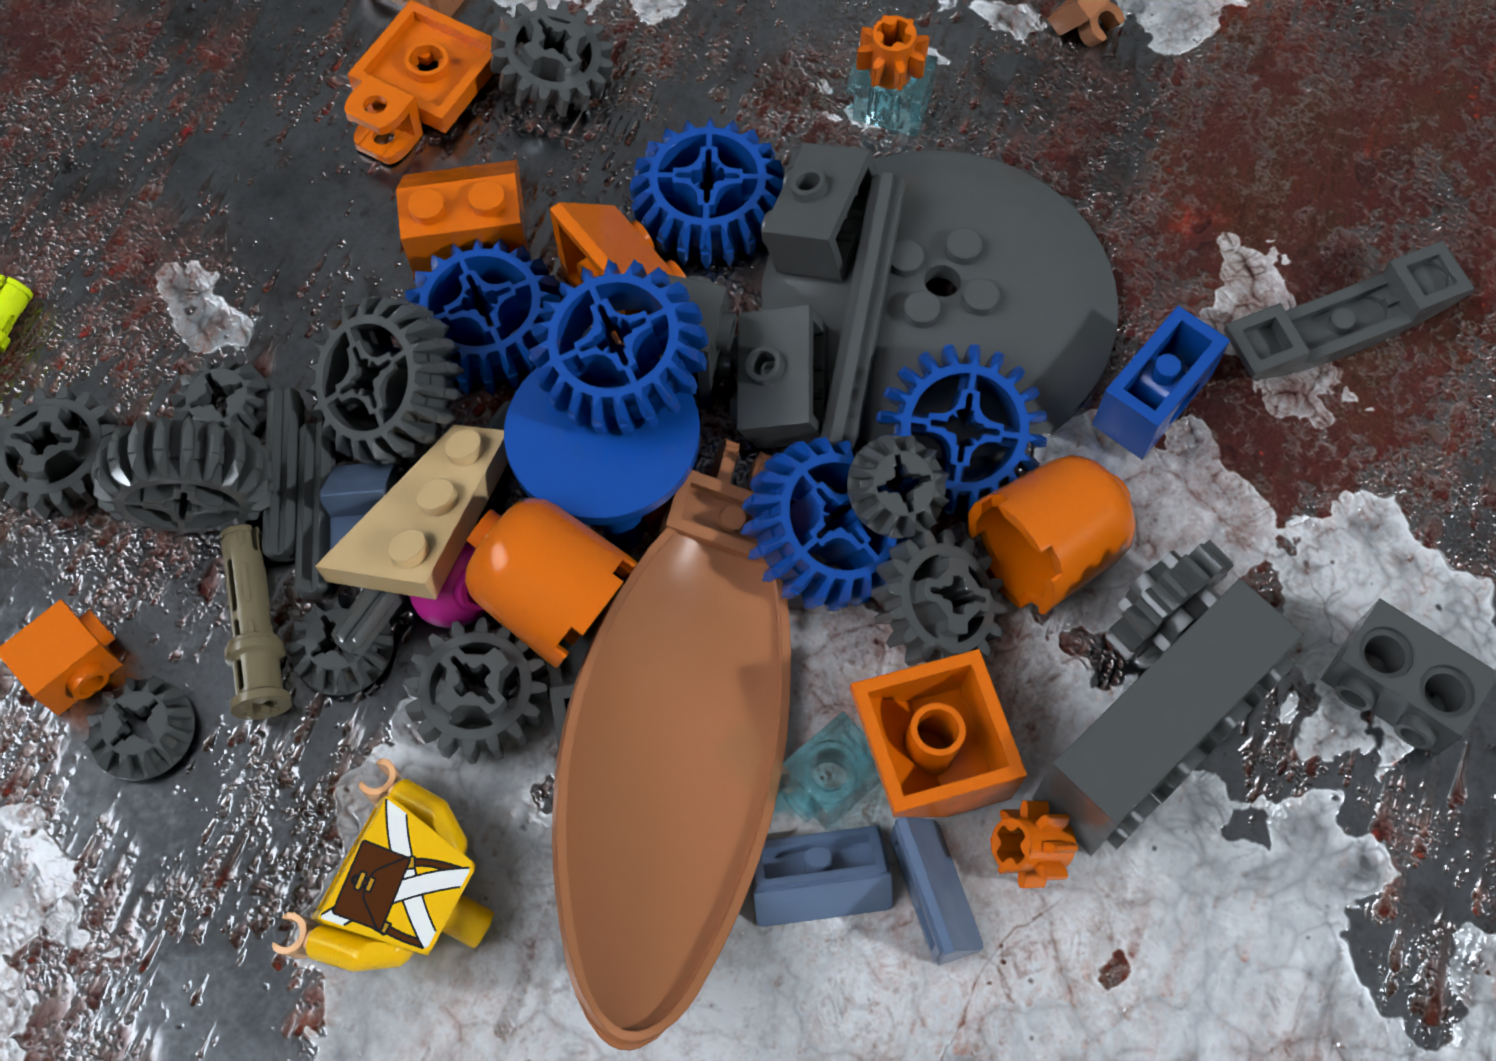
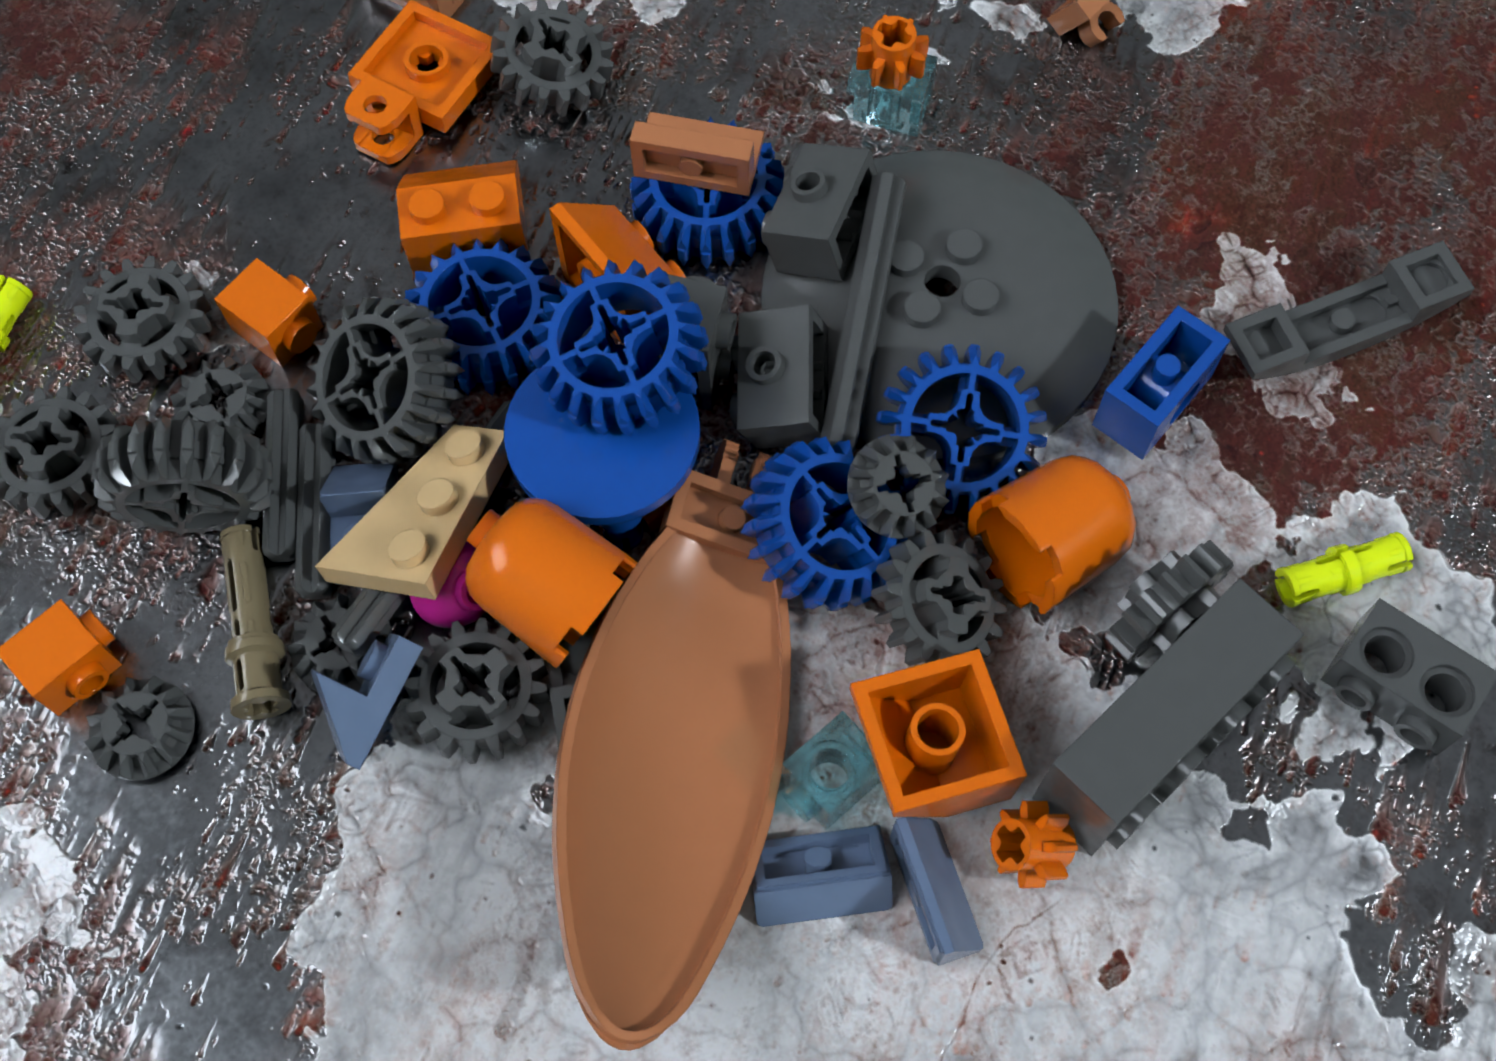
torso [272,758,494,972] -> none
none -> dark grey gear [73,256,212,383]
none -> orange brick [214,258,324,368]
none -> sand blue slope [311,632,423,770]
none -> nougat panel [629,112,764,196]
none -> neon yellow pin [1275,532,1414,608]

